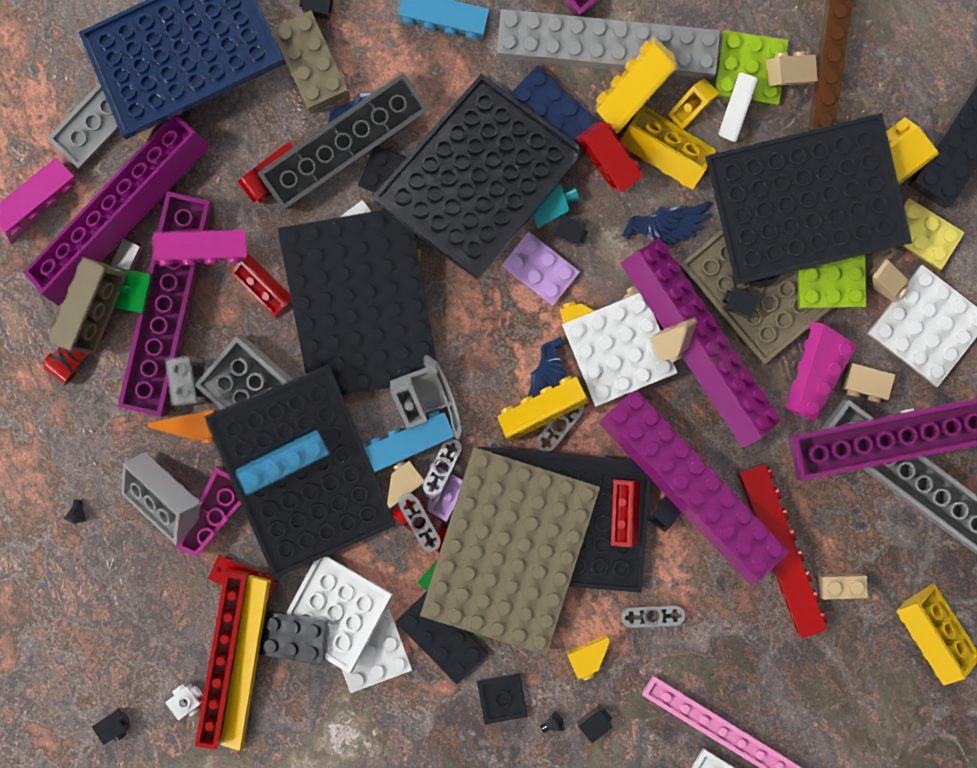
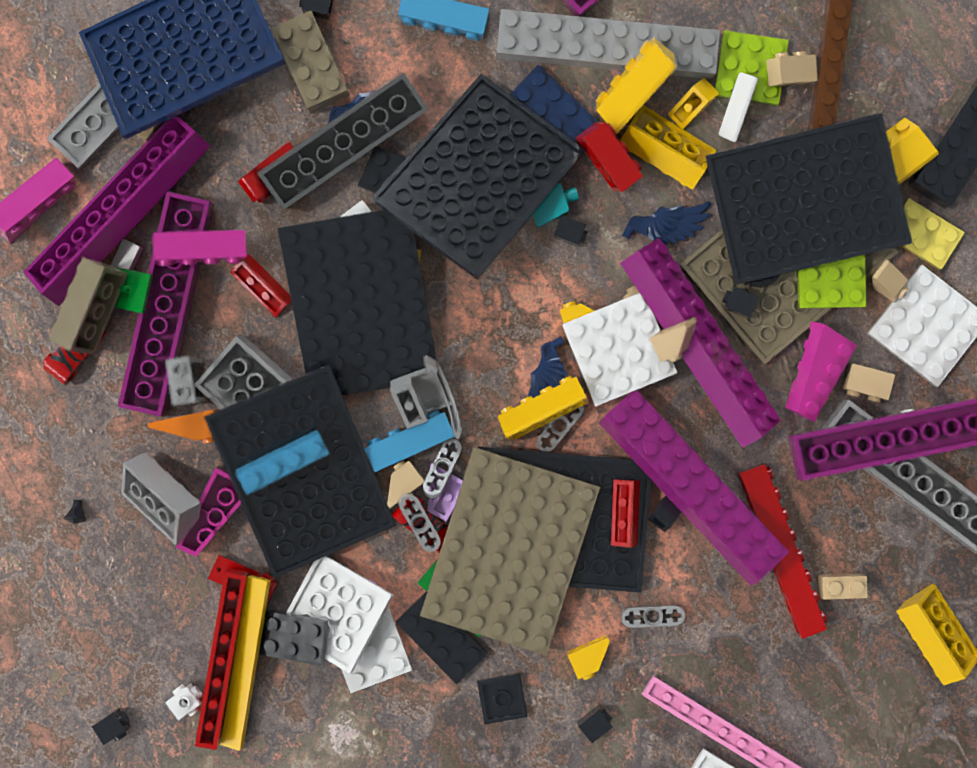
lavender plate [501,231,580,306] -> none
black rock [540,711,565,733] -> none

